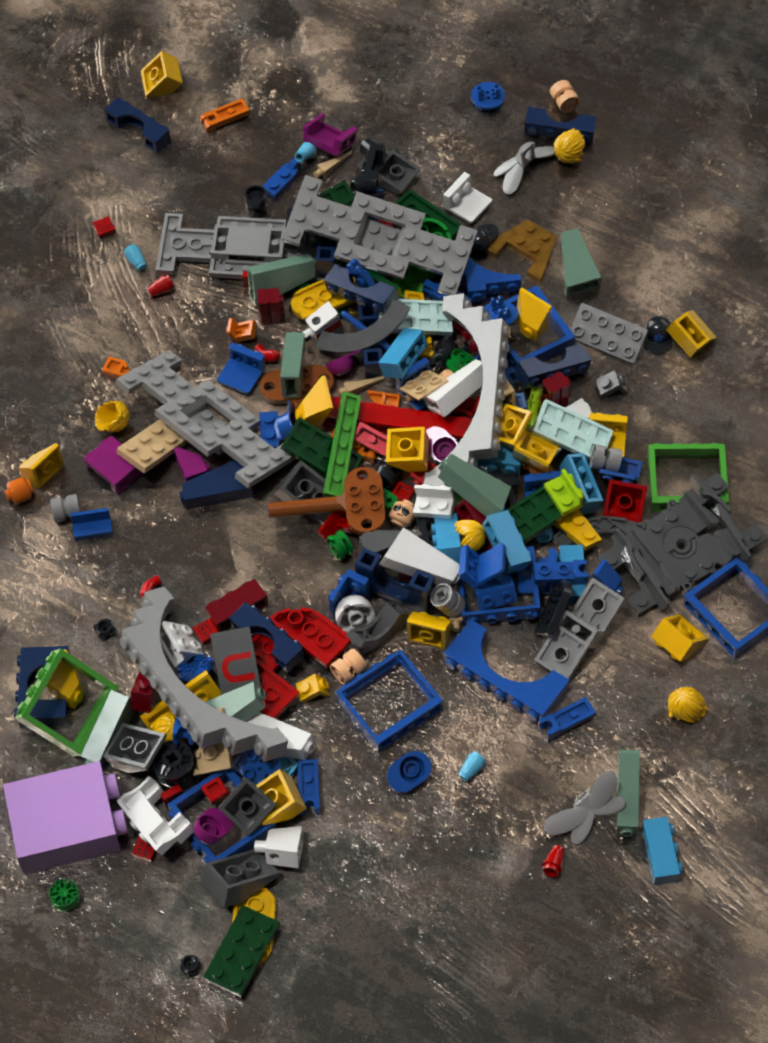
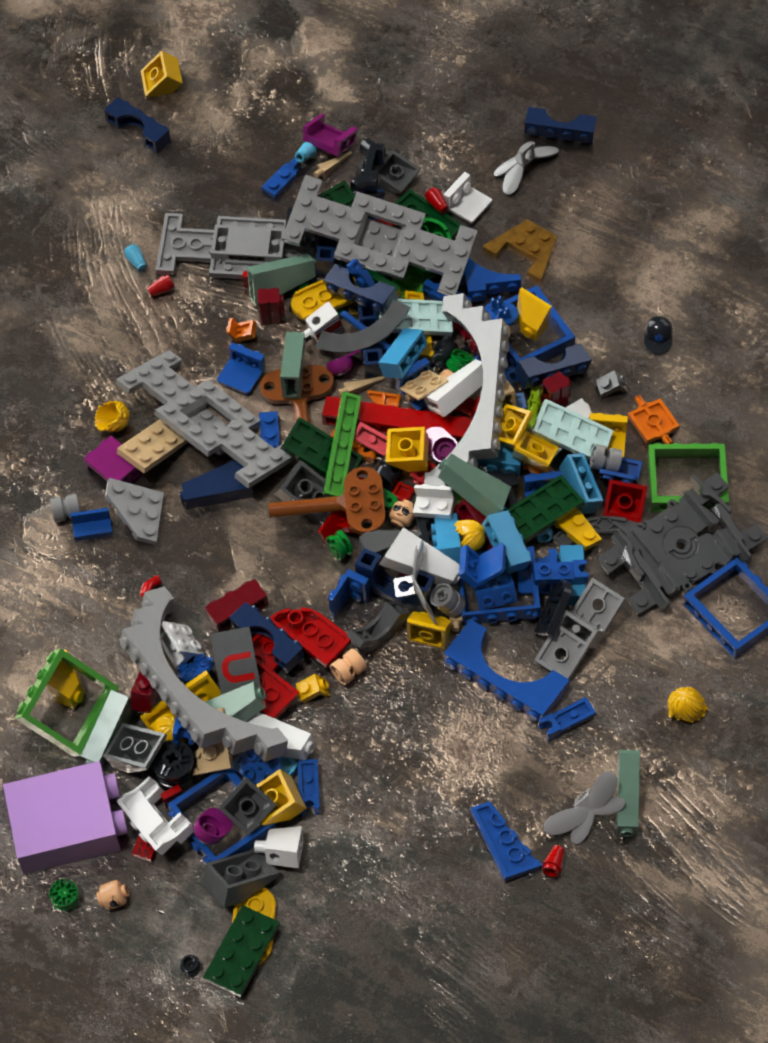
orange head [4,477,34,505] -> none
dark blue arch [14,646,71,728] -> none
yellow slope [19,443,64,490] -> none
red tile [92,216,116,239] -> none
black plate [93,619,116,640] -> none
orange tile [102,356,130,378] -> none
magenta slope [174,447,210,482] -> none
red tile [193,618,219,645] -> none
orange plate [199,98,250,133] -> none
red tile [201,777,229,805] -> none
black wheel [244,185,269,218] -> none
red arm [254,344,280,362] -> none
blue piece [274,400,295,440] -> none
yellow slope [295,376,333,427] -> none
white cylinder [335,595,375,633] -> none
blue window [336,649,443,753] -> none
blue piece [387,751,432,792] -> none
medium azure cone [458,751,486,782] -> none
blue plate [471,82,505,111] -> none
black cap [471,224,499,252] -> none
lime bracket [544,469,585,516] -> none
light nougat wheel [550,80,580,113] -> none
yellow hair [554,128,585,163] -> none
sand green slope [560,228,601,298] -> none
light grey bracket [570,303,648,364] -> none
blue slope [593,559,623,595] -> none
dark azure brick [642,817,683,885] -> none
yellow slope [651,614,709,661] -> none
yellow slope [666,310,717,358] -> none
none -> light nougat head [96,880,129,910]
none -> light grey plate [105,478,164,545]
none -> light grey piece [393,540,437,625]
none -> red cone [425,187,449,214]
none -> blue wing [470,801,542,881]
none -> orange plate [628,395,680,444]

